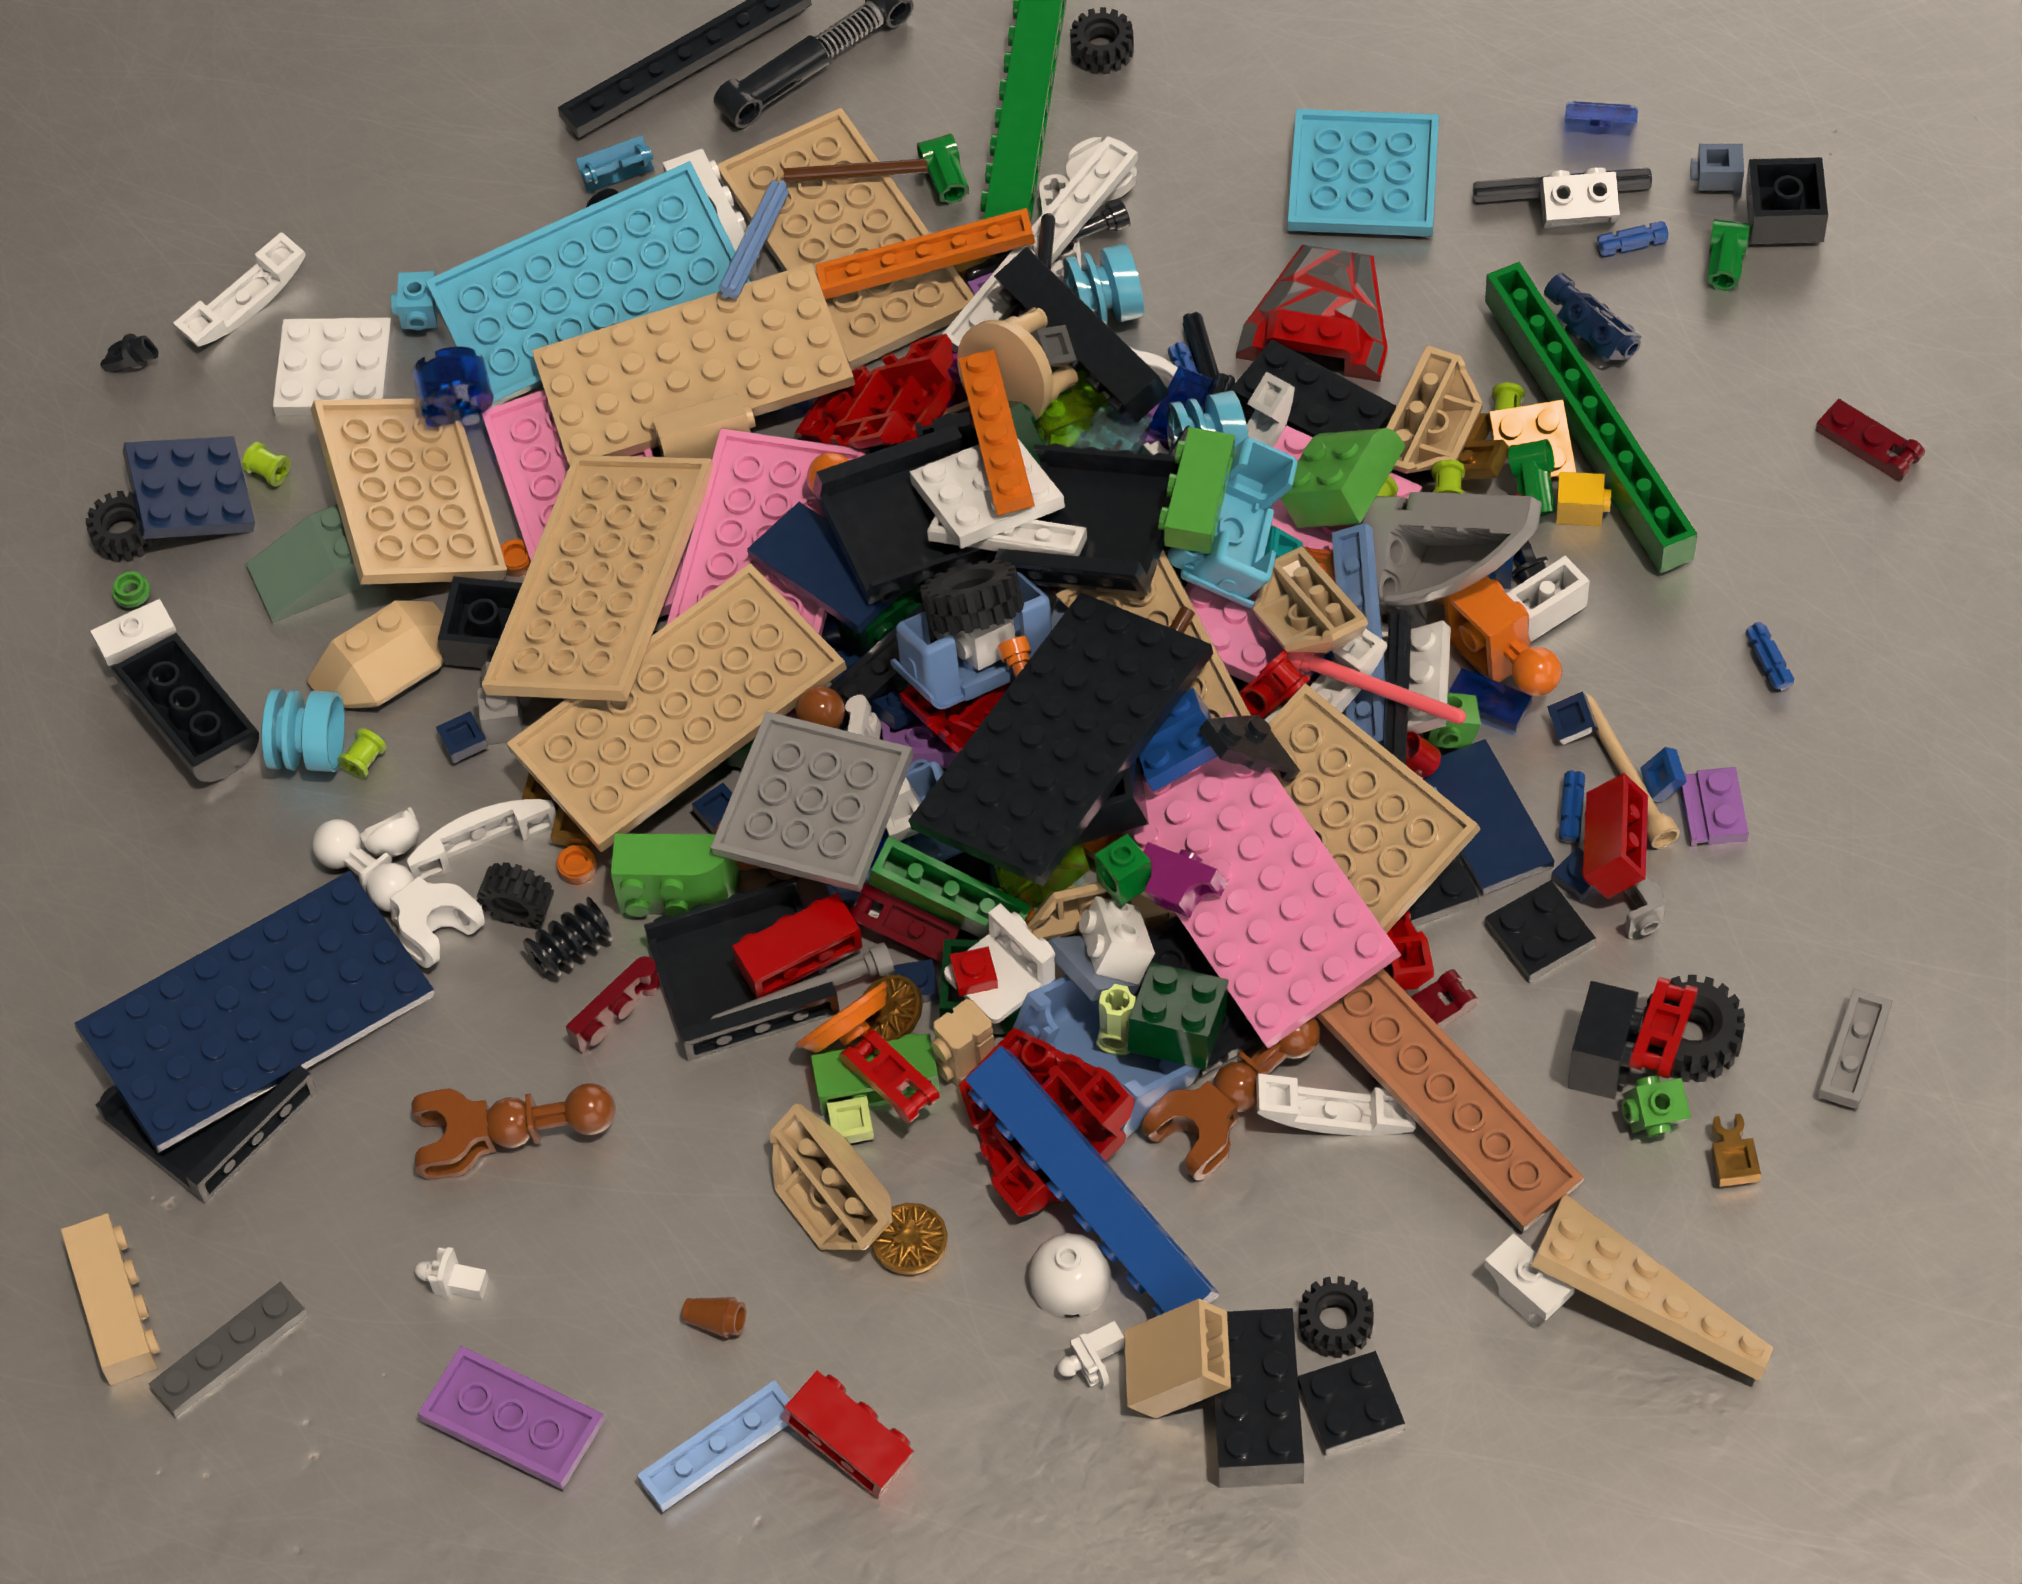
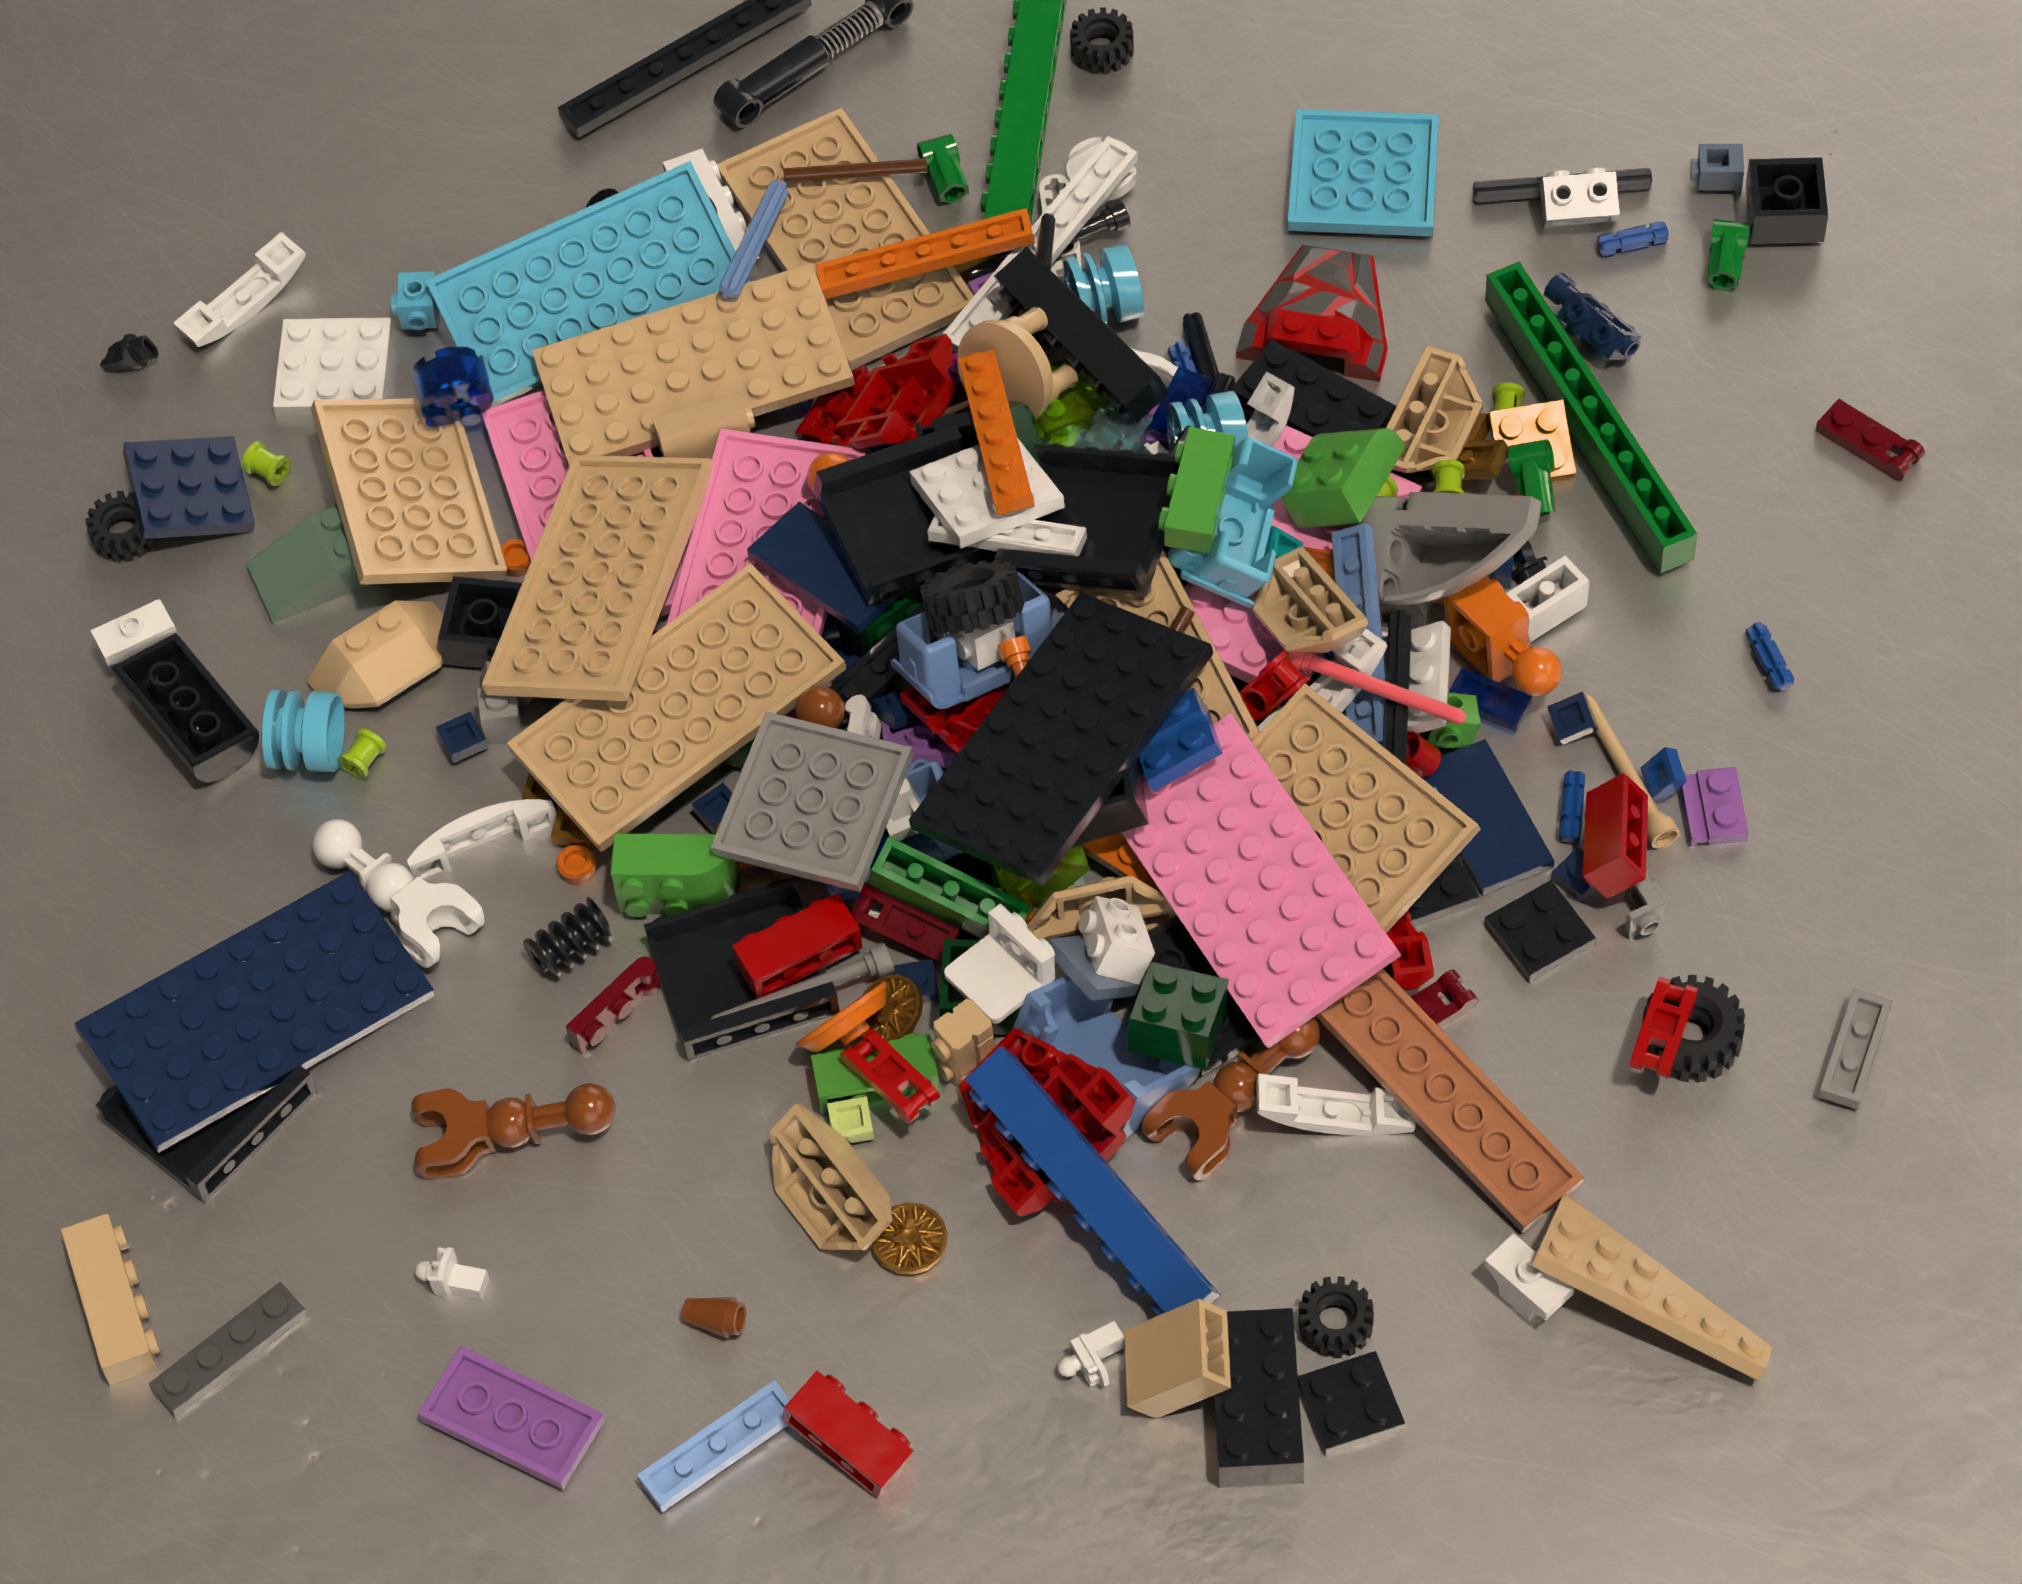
bright green plate [112,571,151,608] -> none
white hair [360,807,420,858] -> none
black tyre [477,862,554,927] -> none
dark azure hinge [575,135,654,193] -> none
red plate [949,946,998,996] -> none
white cylinder [1028,1233,1111,1318] -> none
dark grey plate [1030,325,1077,368] -> none
green brick [1095,833,1151,906] -> none
yellowish green piece [1096,984,1136,1055] -> none
magenta brick [1143,842,1228,918] -> none
black wing [1199,714,1300,782] -> none
yellow brick [1556,472,1611,527] -> none
clear blue plate [1565,101,1638,127] -> none
black brick [1568,981,1644,1100] -> none
bright green brick [1622,1076,1691,1137] -> none
pearl gold plate [1711,1113,1761,1187] -> none

